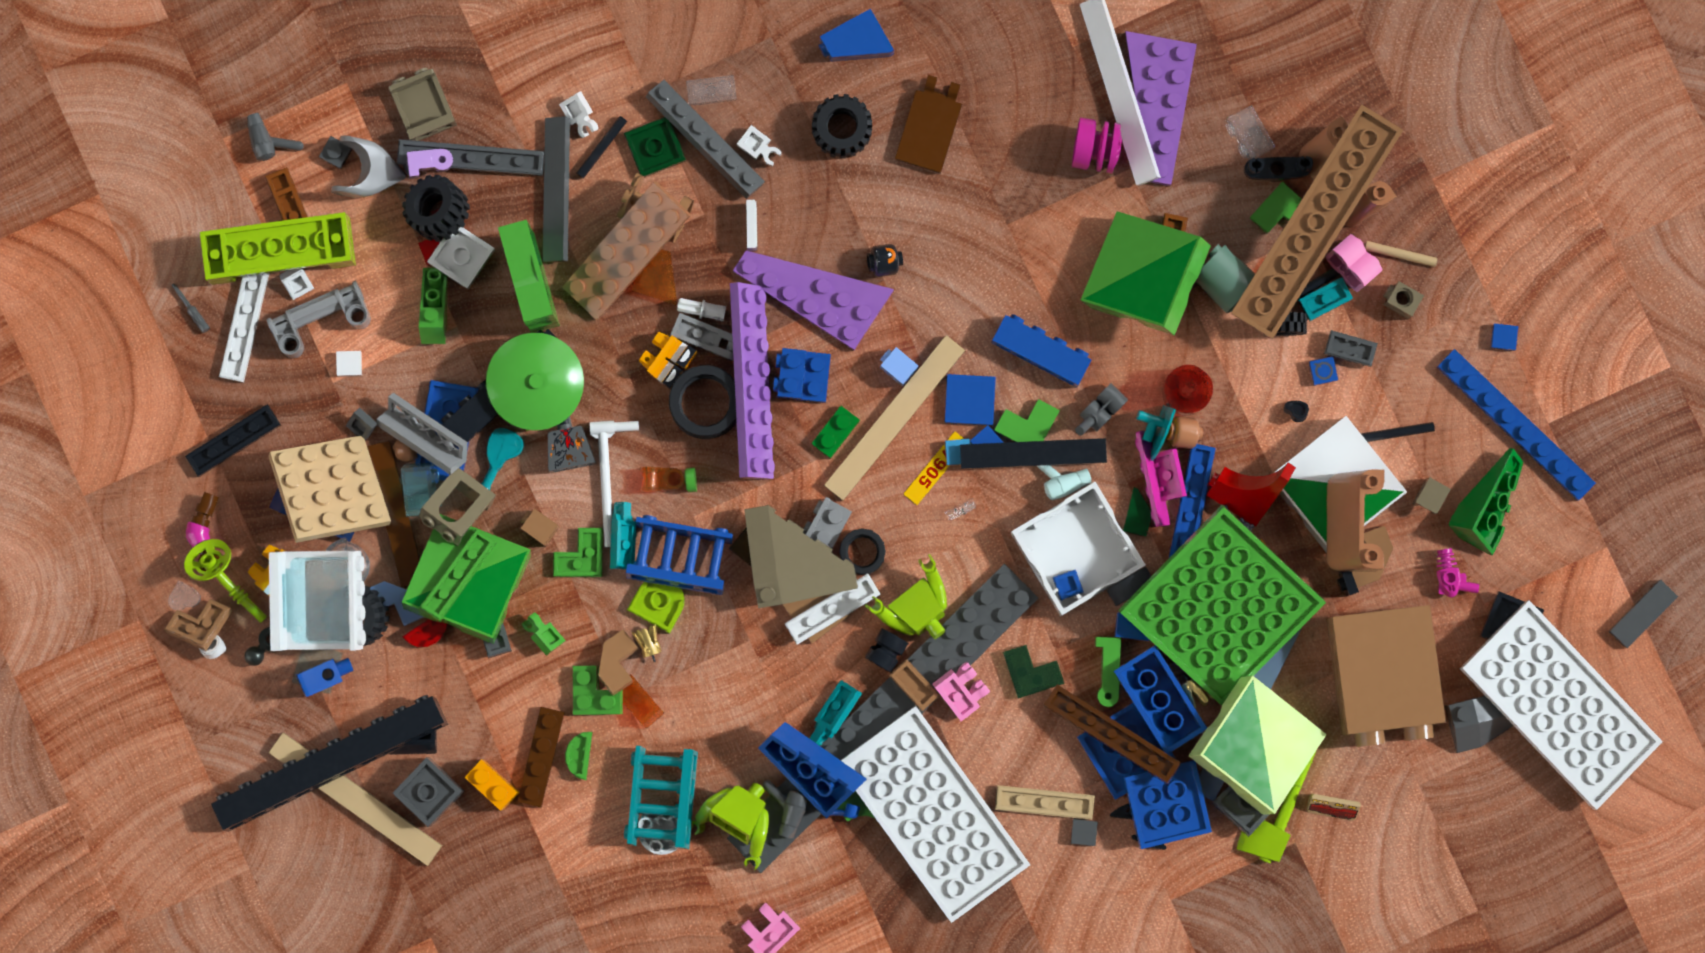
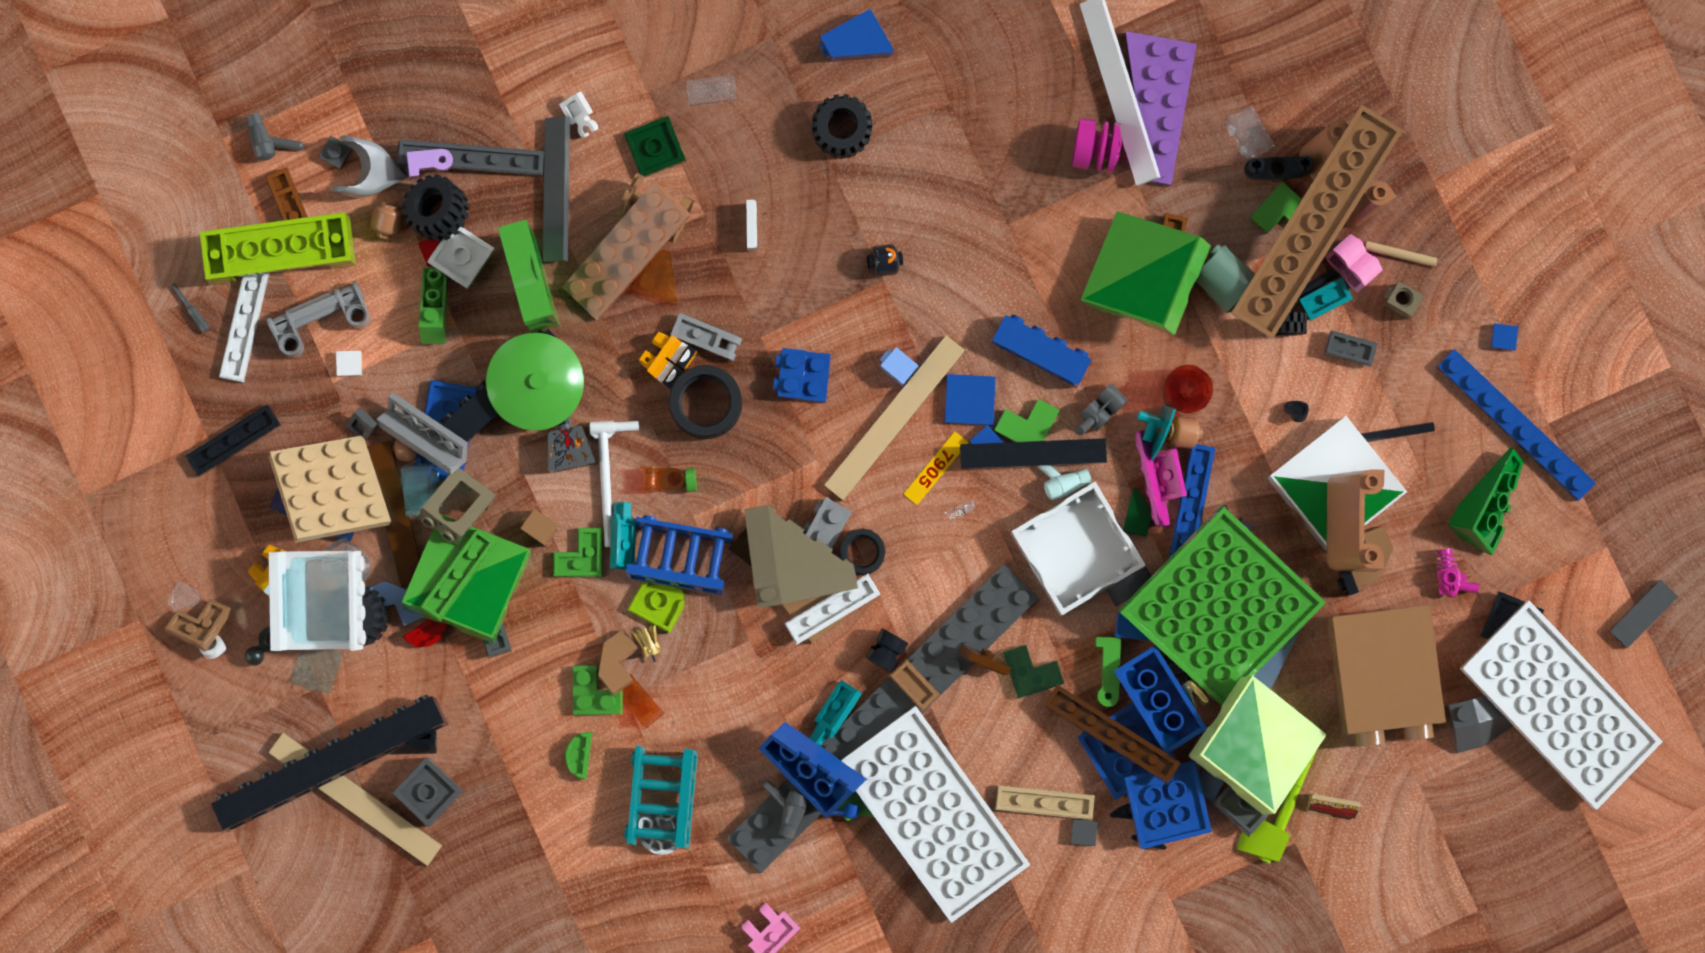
lime dish [184,539,267,623] -> none
piece [186,492,219,571] -> none
white slope [279,268,314,300] -> none
blue torso [295,658,354,697] -> none
dark tan panel [388,68,457,141] -> none
light orange brick [465,759,520,811] -> none
teal piece [481,428,524,491] -> none
reddish brown plate [518,707,565,808] -> none
bright green plate [522,612,566,656] -> none
black bar [576,116,627,179] -> none
dark grey plate [646,80,765,199] -> none
white axle [677,298,726,321] -> none
lime torso [691,783,769,870] -> none
medium lavender plate [730,282,775,480] -> none
medium lavender wing [733,251,894,350] -> none
white plate [737,125,782,166] -> none
green plate [811,406,860,459] -> none
lime torso [865,554,947,639] -> none
reddish brown tile [895,75,962,174] -> none
bright pink plate [932,662,990,721] -> none
dark azure tile [944,439,970,465] -> none
blue tile [1052,569,1084,601] -> none
red arch [1207,462,1296,527] -> none
blue tile [1309,357,1338,386] -> none
dark tan panel [1412,477,1451,514] -> none
none -> nougat head [370,202,404,239]
none -> reddish brown plate [959,644,1011,675]

